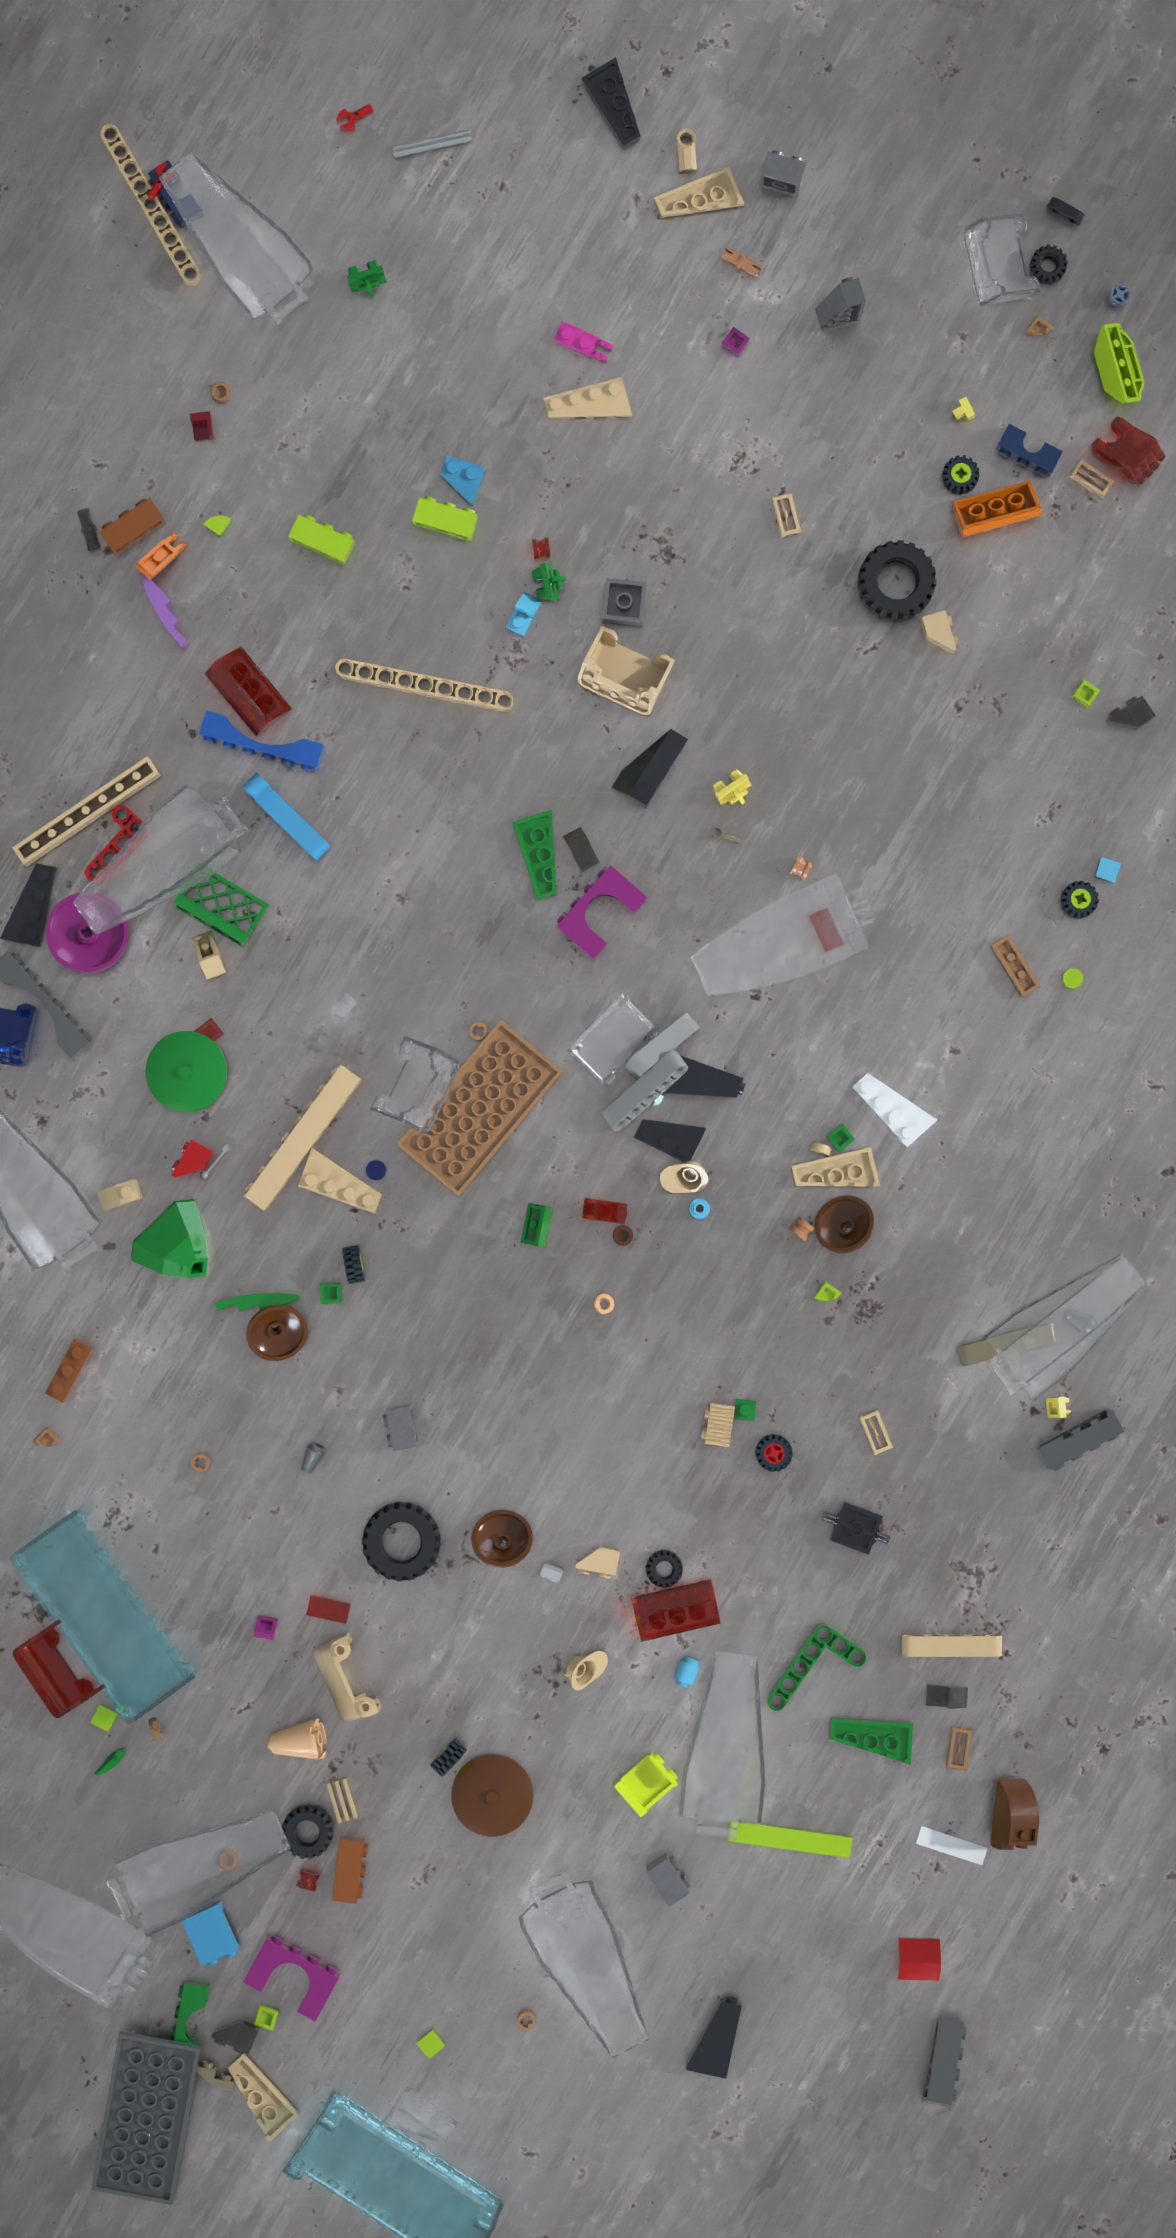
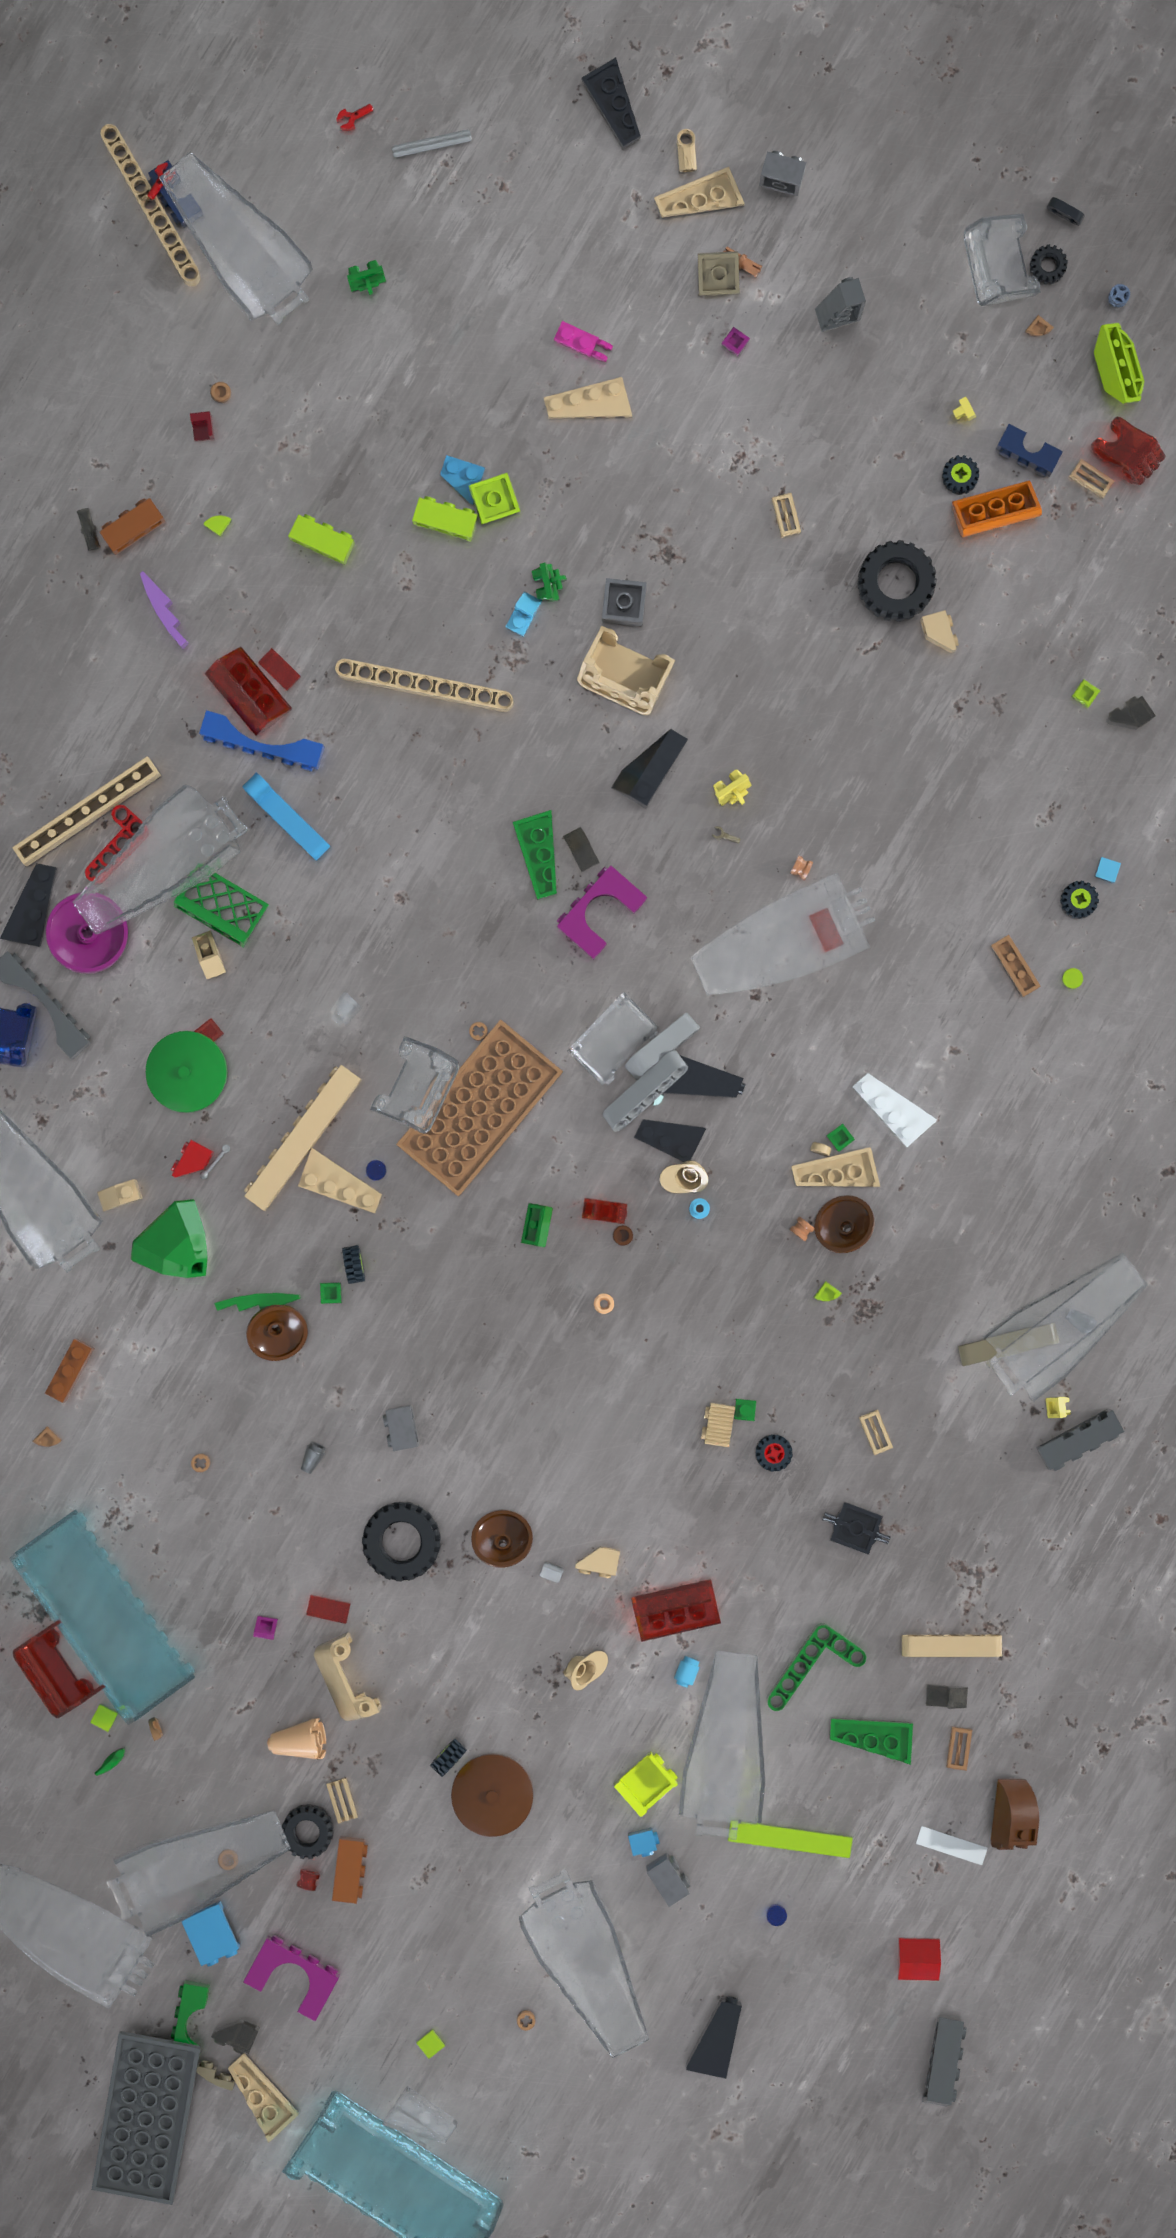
orange hinge [135,532,187,580] -> none
lime tile [253,2004,279,2031] -> none
clear red wheel [532,537,550,559] -> none
black tyre [646,1550,683,1588] -> none
none -> clear red tile [258,648,301,691]
none -> lime plate [468,473,520,525]
none -> dark azure brick [628,1827,660,1857]
none -> dark tan plate [698,251,740,295]
none -> clear blue tile [766,1904,787,1926]

